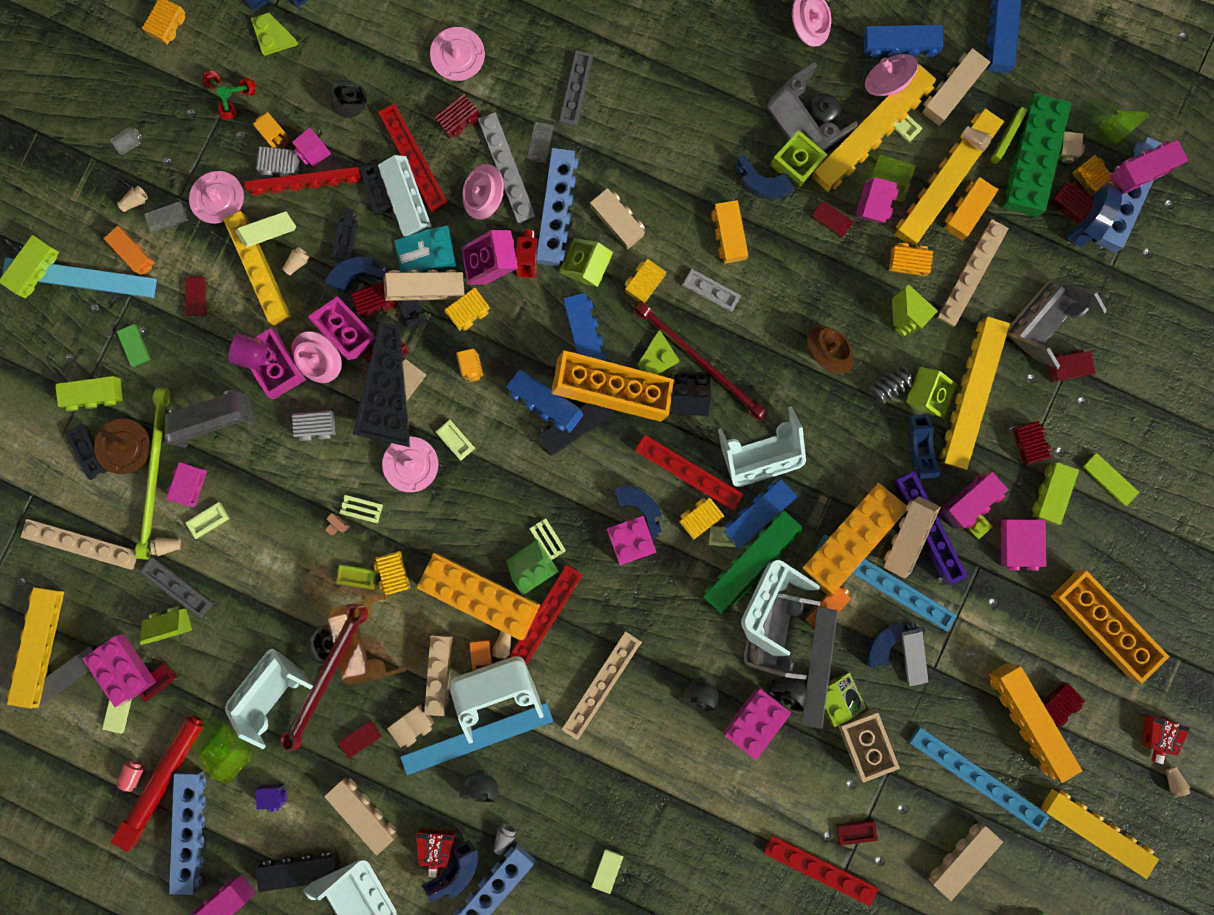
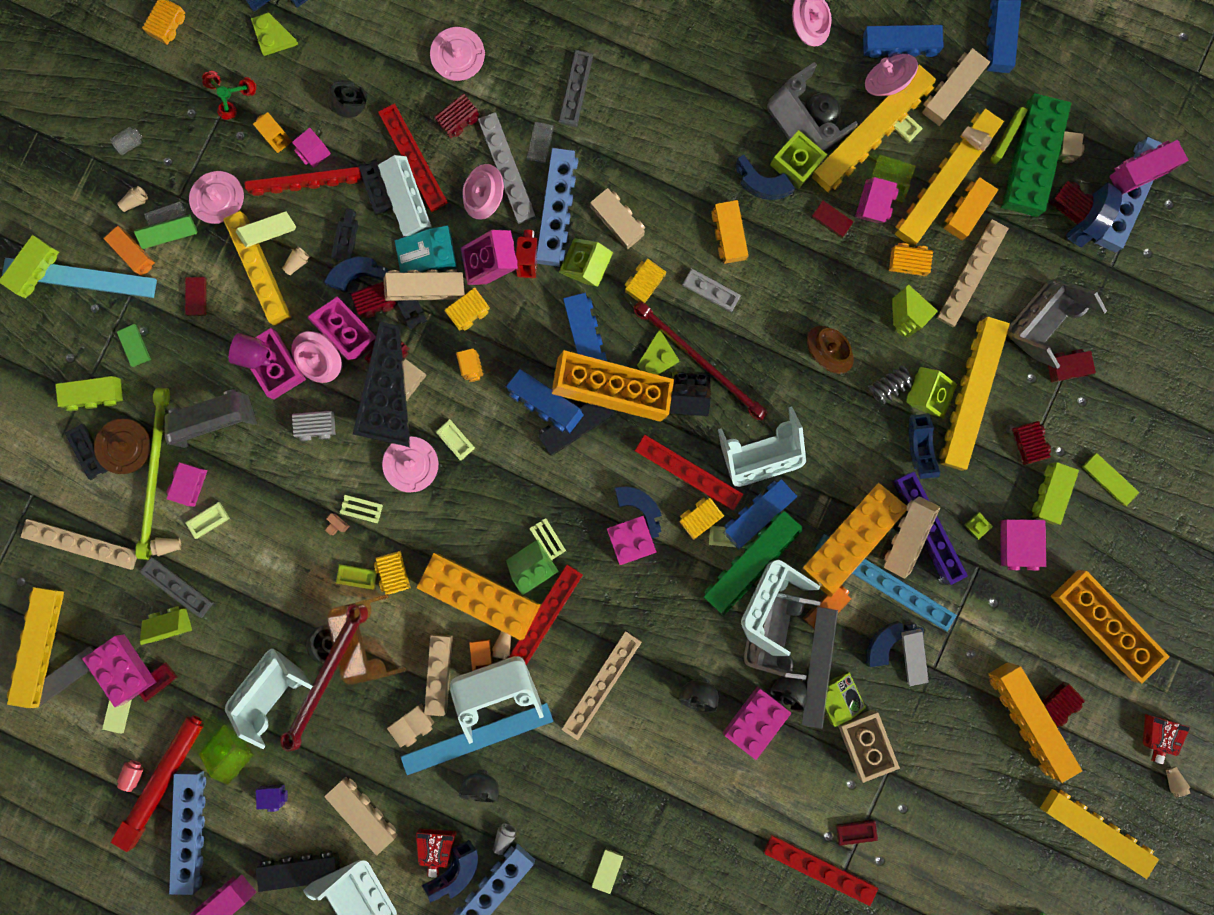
light grey brick [256,146,300,178] -> none
dark red tile [338,720,382,759] -> none
dark azure tile [908,726,1050,832] -> none
tan brick [928,821,1003,901] -> none
dark pink brick [939,472,1008,529] -> none
light orange brick [1072,155,1115,196] -> none
clear neon green slope [1100,110,1150,145] -> none
none -> bright green tile [134,214,198,249]

